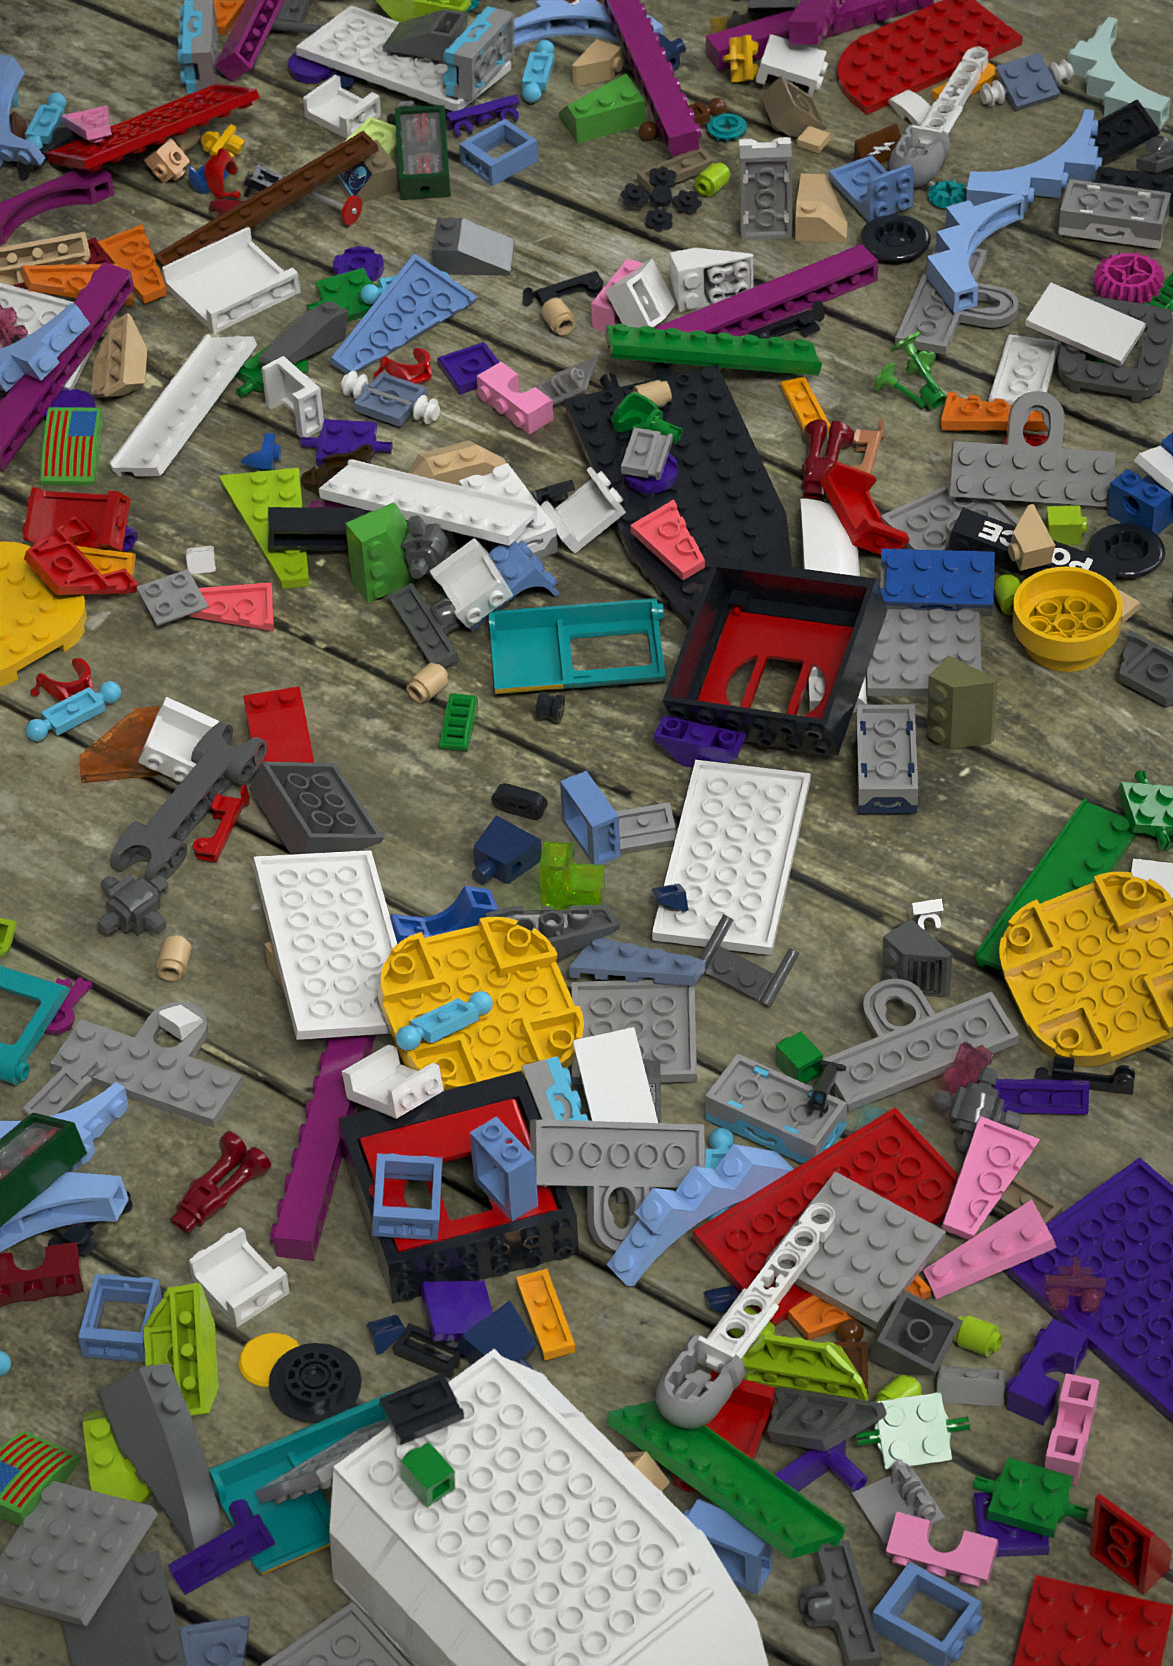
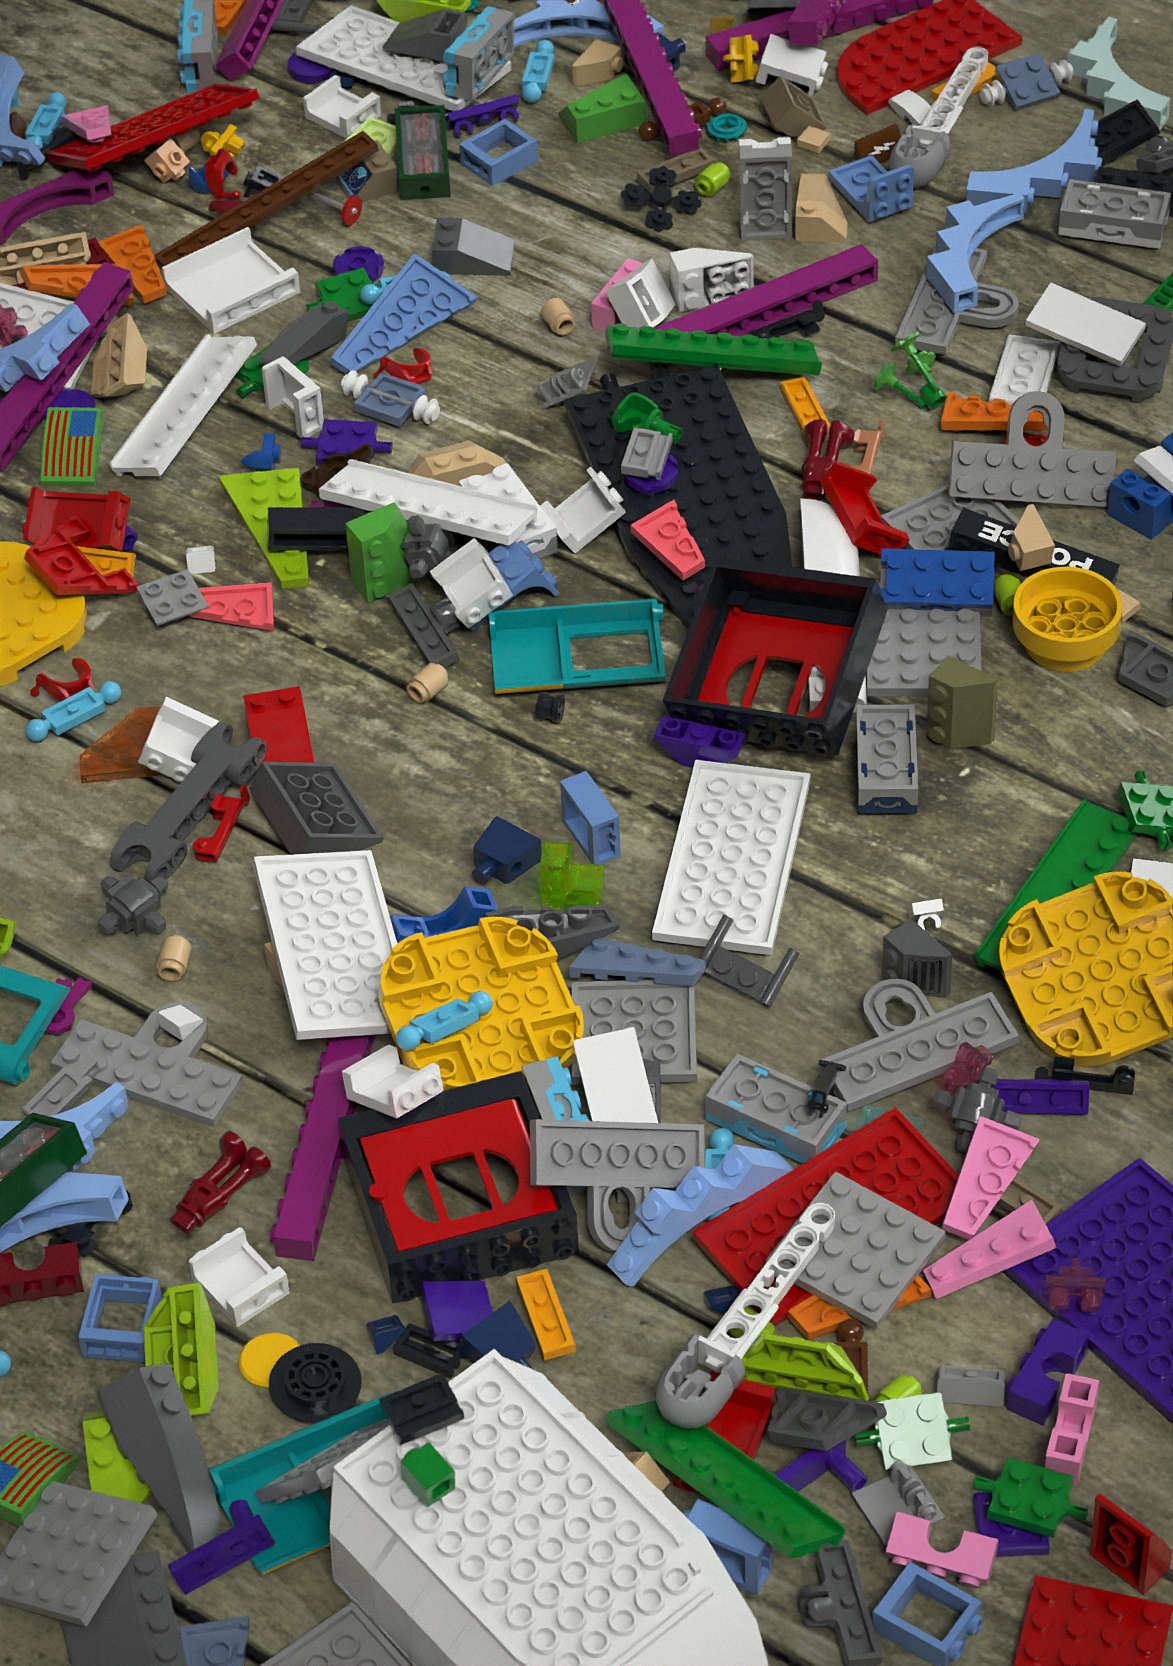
medium blue window [372,1154,442,1240] -> none
dark purple tile [437,342,500,395] -> none
green slope [439,693,478,752] -> none
medium blue window [470,1117,538,1221] -> none
bright pink arch [477,362,554,434] -> none
black beam [491,783,548,820] -> none
black piece [522,271,603,307] -> none
black plate [530,479,575,503] -> none
light grey plate [616,802,677,854] -> none
tan brick [632,380,672,408] -> none
dark blue slope [651,883,689,912] -> none
clear smoke plate [727,10,747,29] -> none
green brick [776,1031,823,1084] -> none
black wheel [859,215,931,262] -> none
dark grey slope [868,1290,962,1376] -> none
teal gear [928,179,967,209] -> none
lime brick [953,1315,1003,1357] -> none
lime brick [1046,506,1087,545] -> none
black wheel [1087,523,1165,578] -> none
dark pink gear [1094,251,1165,304] -> none

